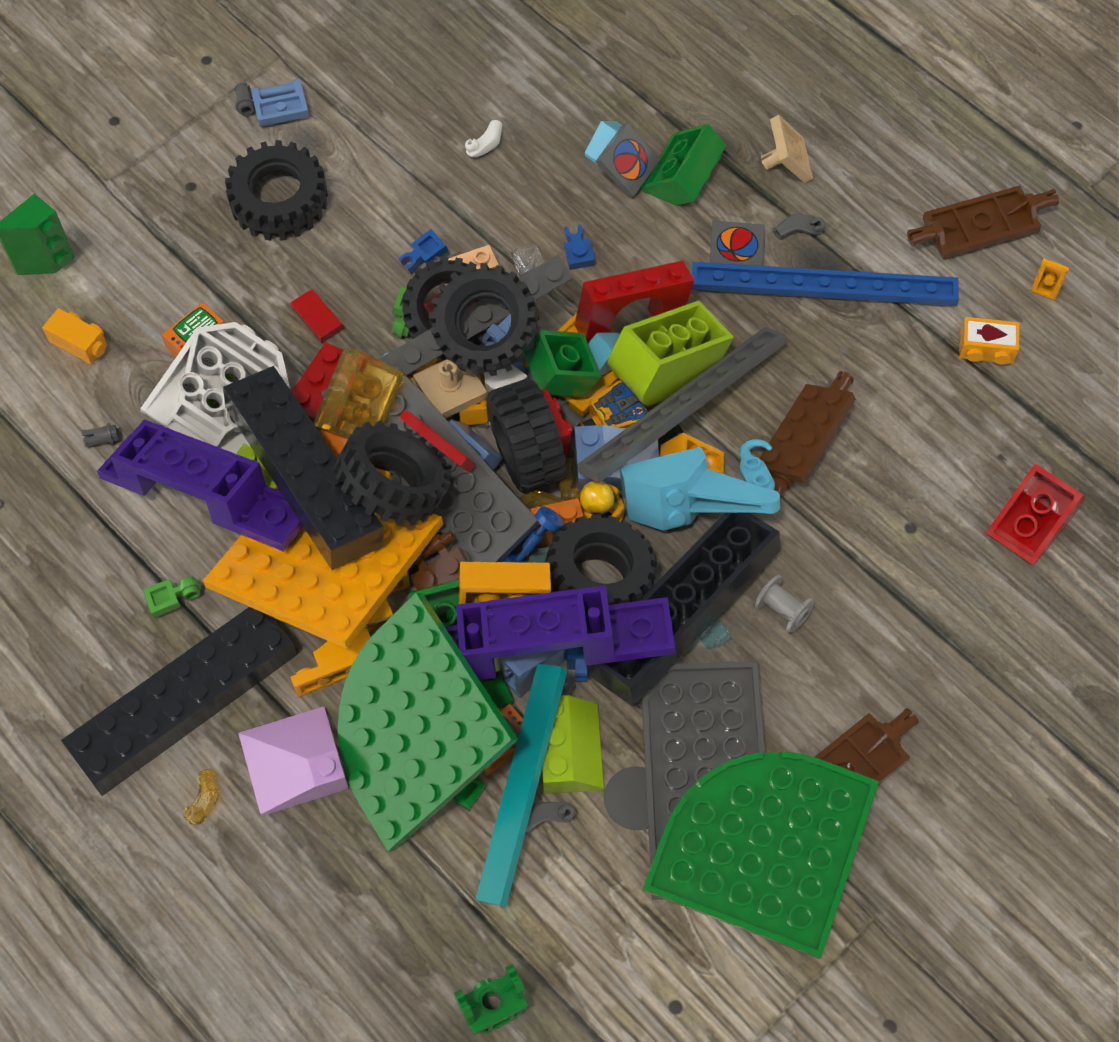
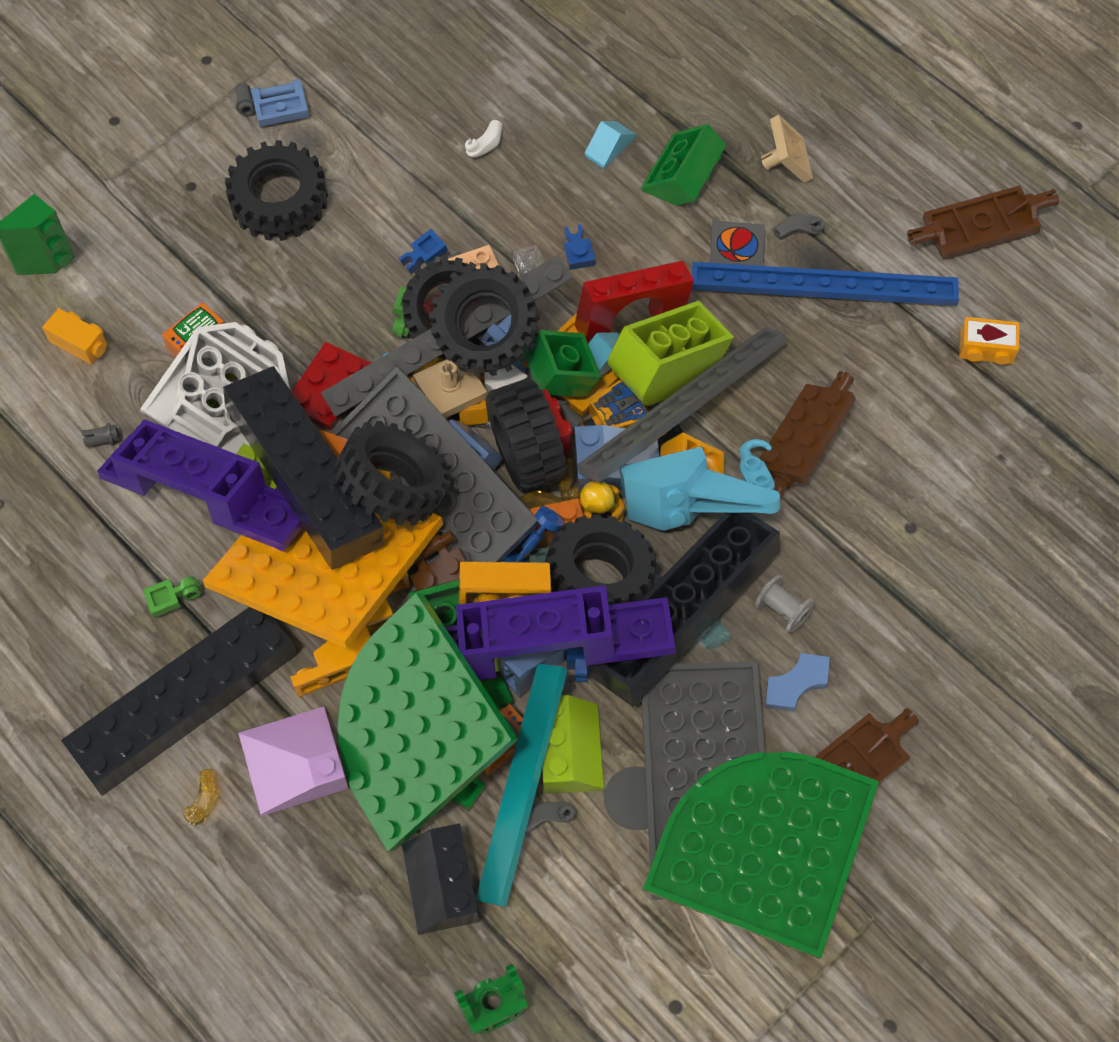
red tile [290,289,343,343] -> none
clear yellow slope [313,347,405,439] -> none
red tile [399,410,475,473] -> none
tile [595,123,660,198] -> none
red slope [986,463,1086,566] -> none
light orange slope [1030,258,1069,300] -> none
none -> black slope [402,823,479,935]
none -> medium blue tile [765,653,830,711]

